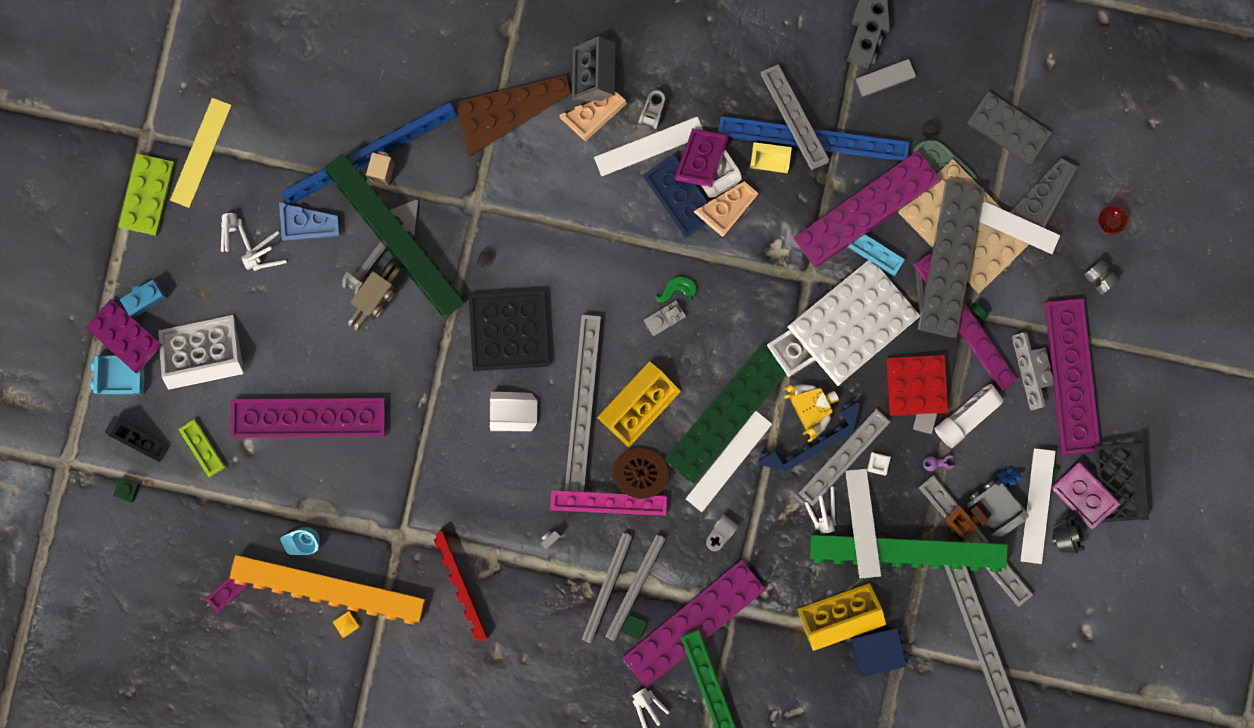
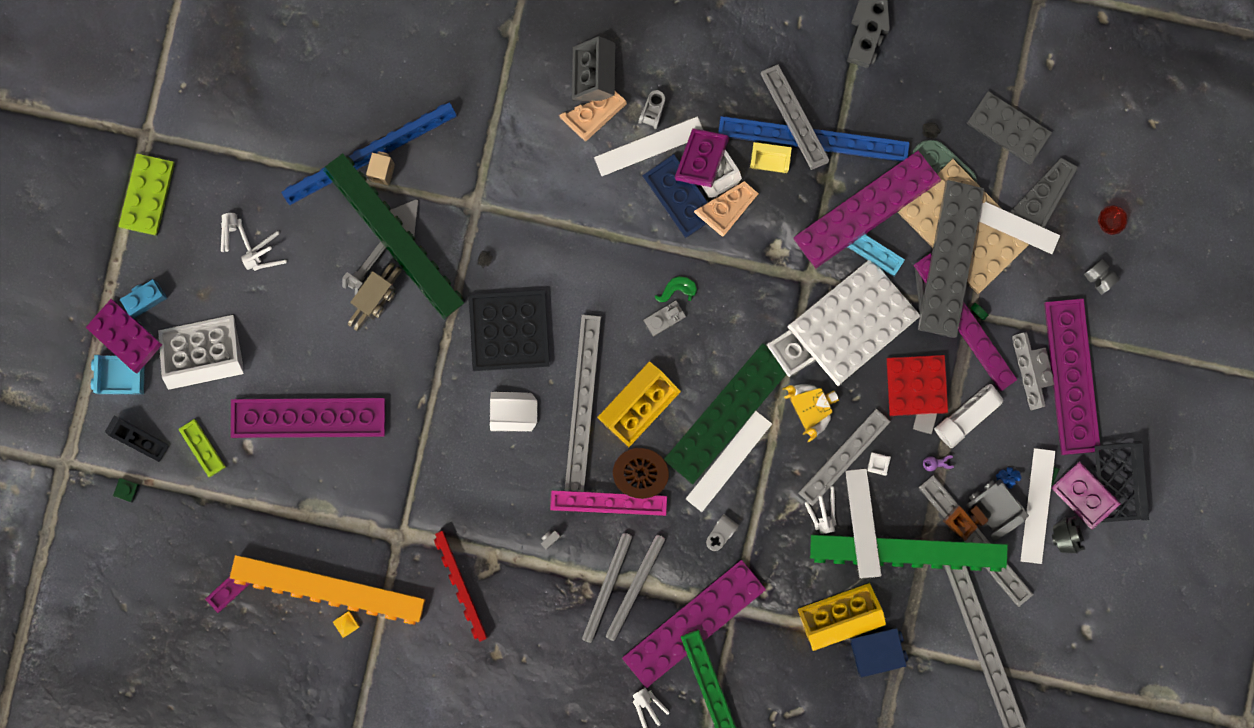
light yellow sticker [170,98,231,208] -> none
medium blue wing [279,203,340,241] -> none
medium azure cap [280,527,320,555] -> none
reddish brown wing [456,75,571,158] -> none
dark green tile [622,615,647,640] -> none
dark blue slope [758,401,860,472] -> none
light grey tile [855,59,916,97] -> none

